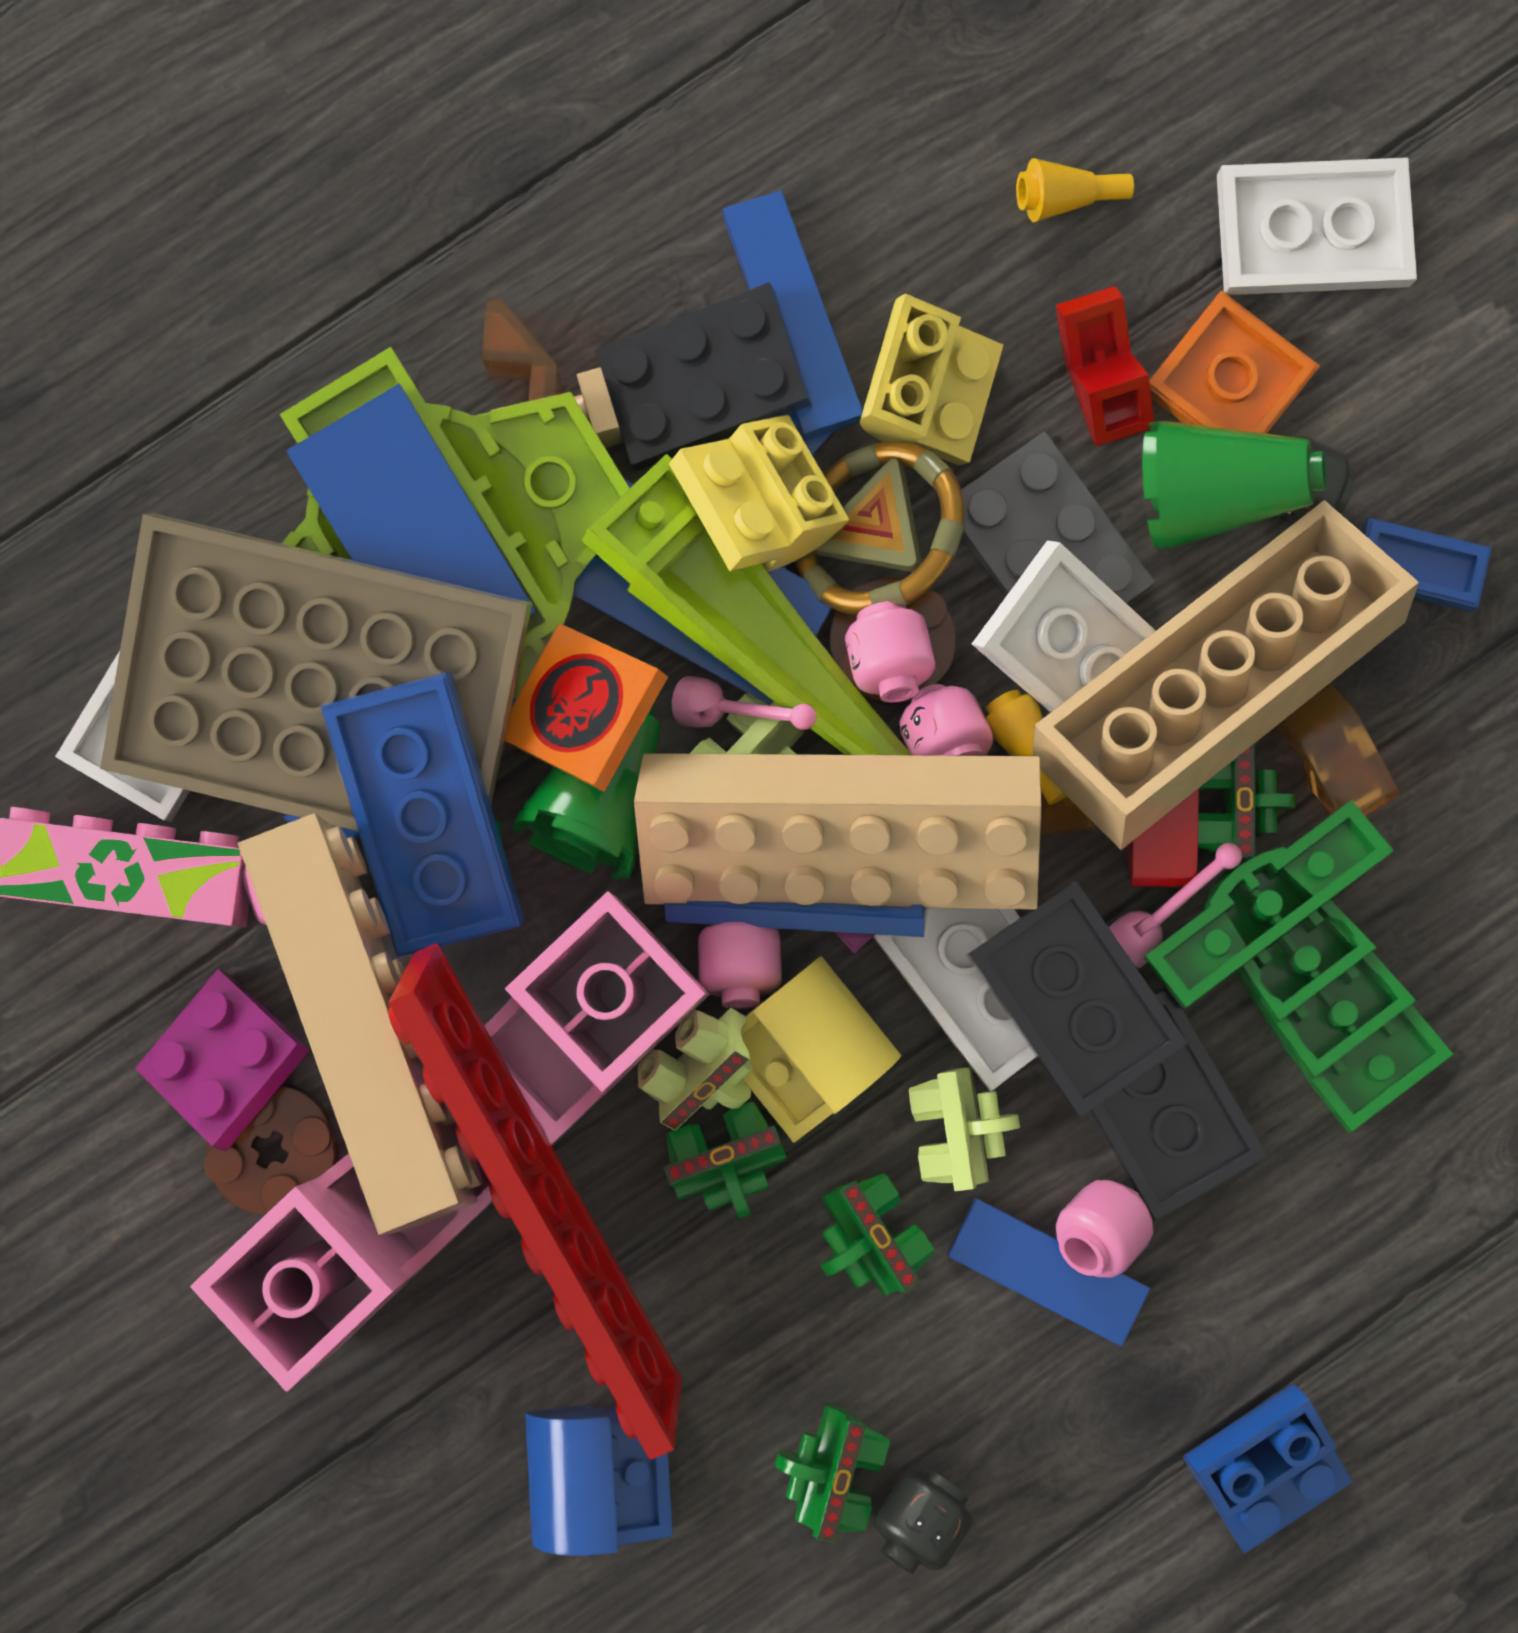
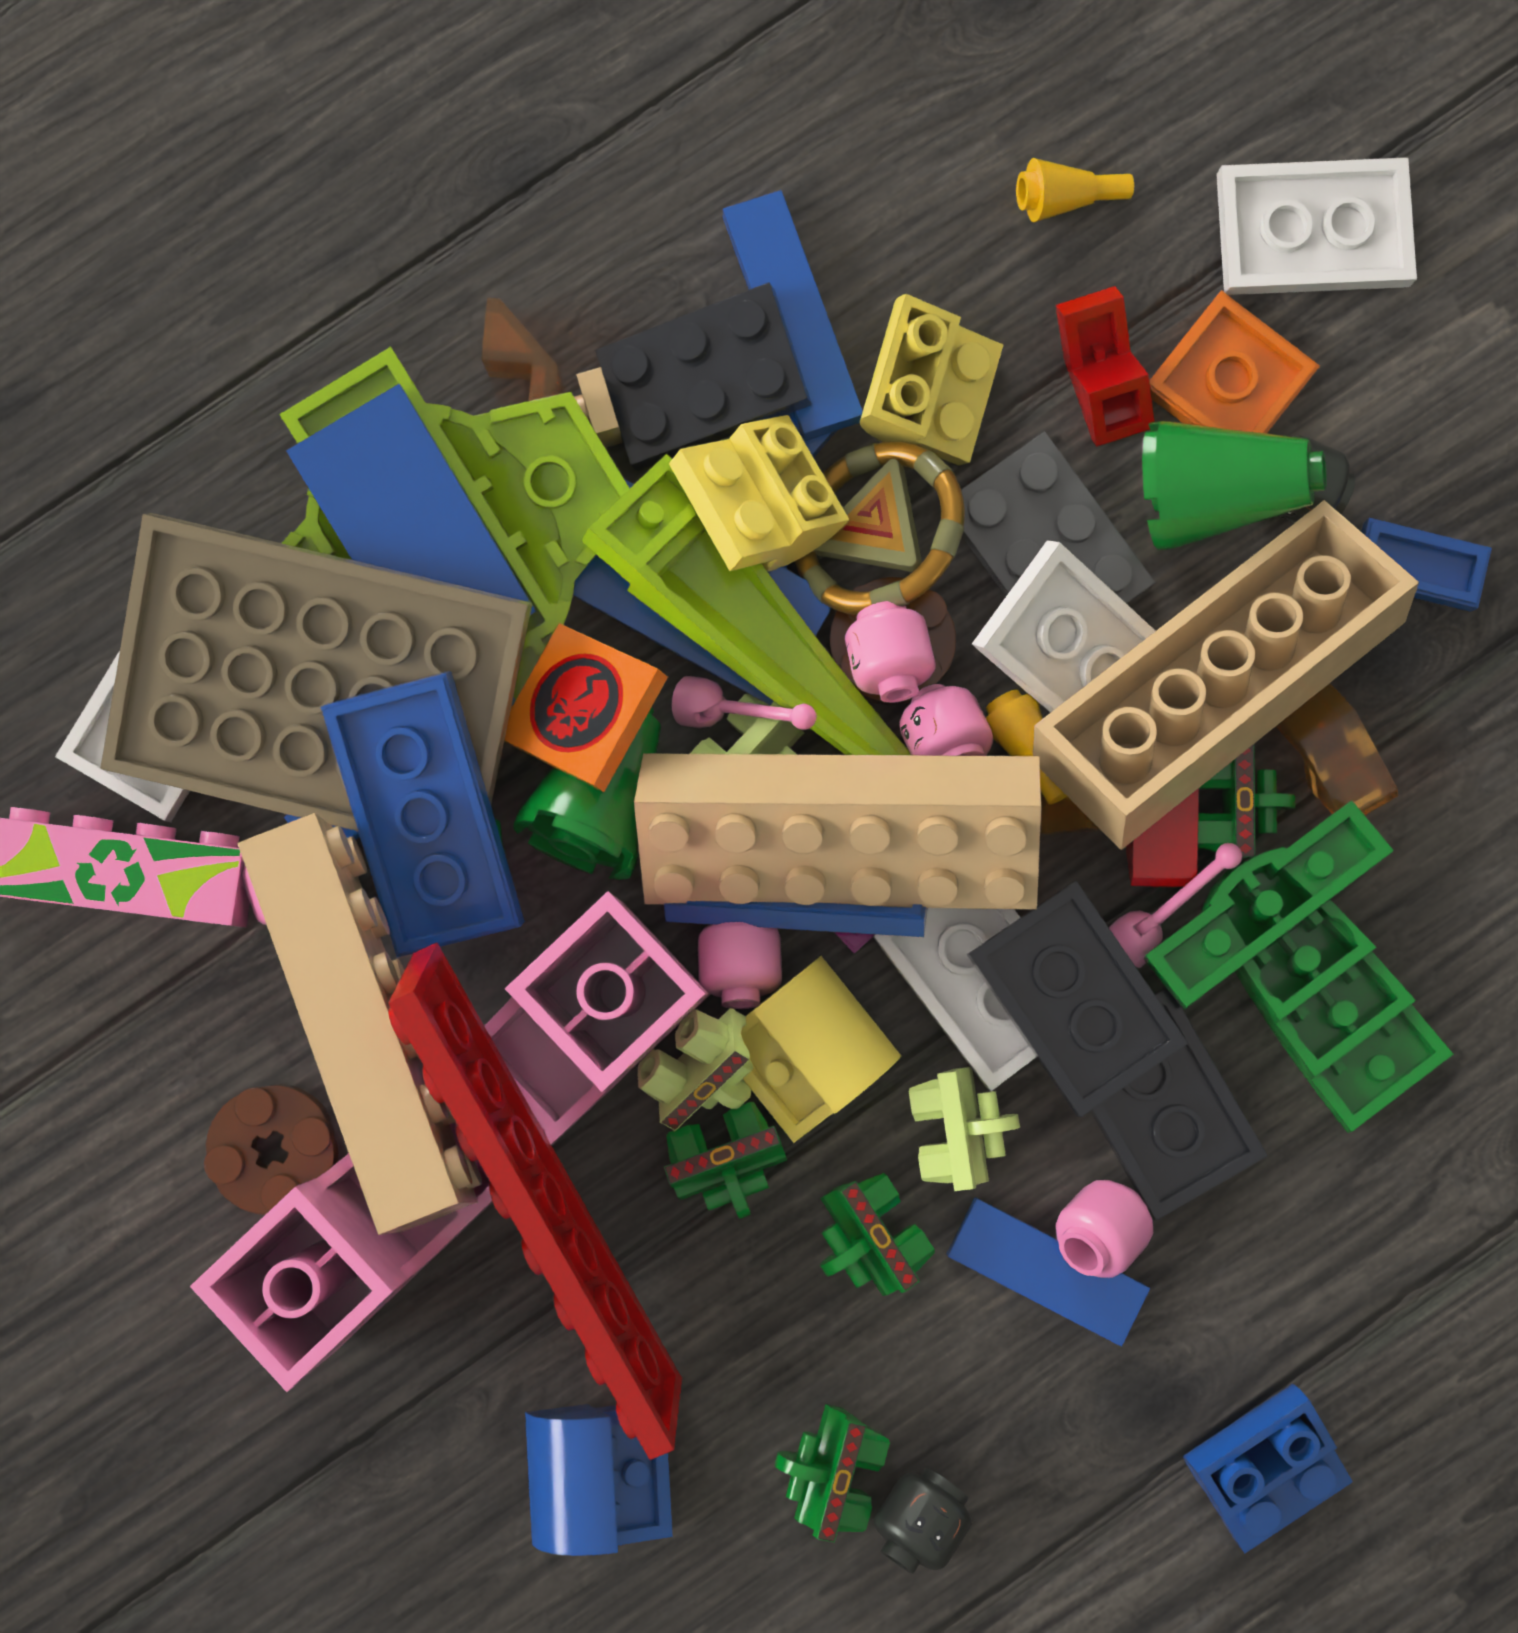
magenta plate [135,969,310,1152] -> none

